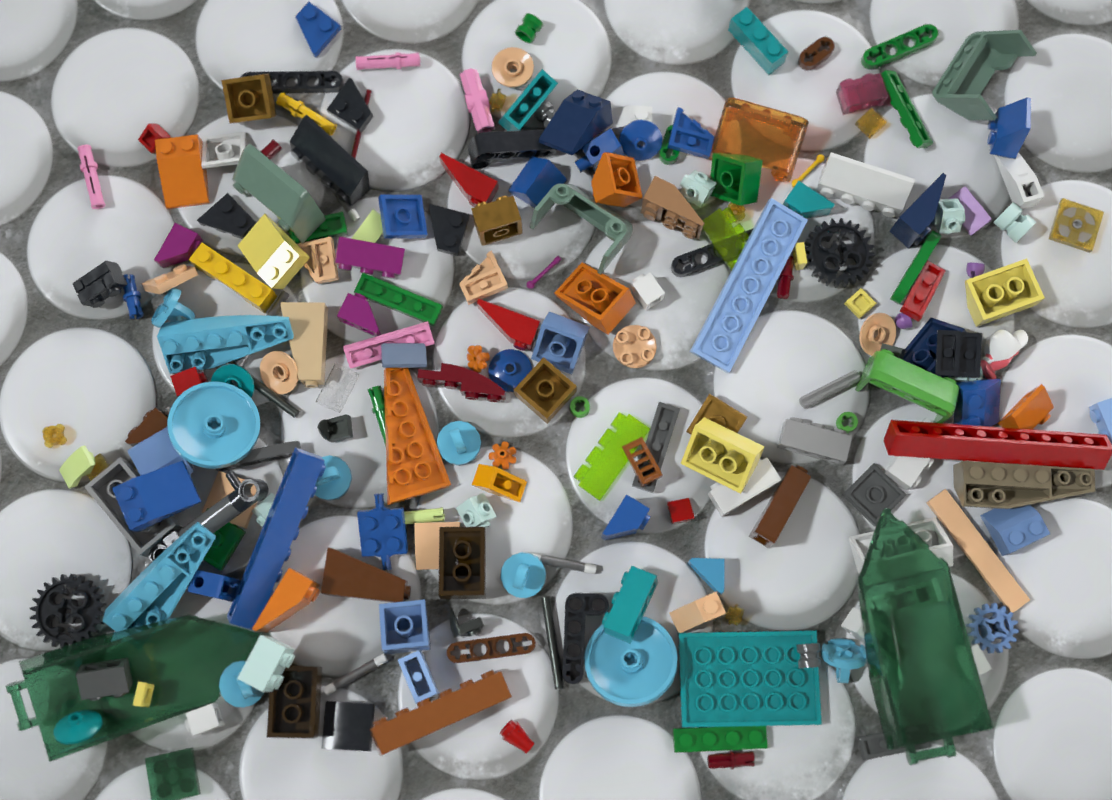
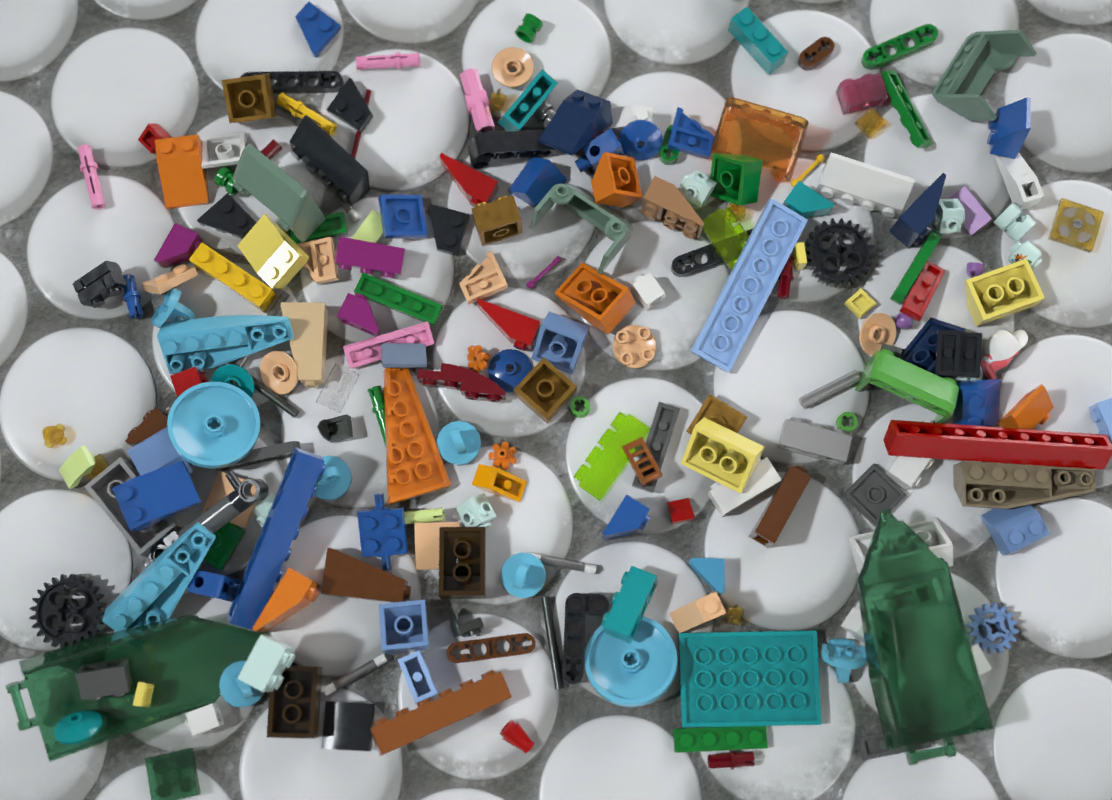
dark grey wheel [796,643,822,668] -> none
light nougat tile [926,489,1030,613] -> none
none -> green wheel [214,166,238,196]
none -> light aqua head [1008,240,1042,270]

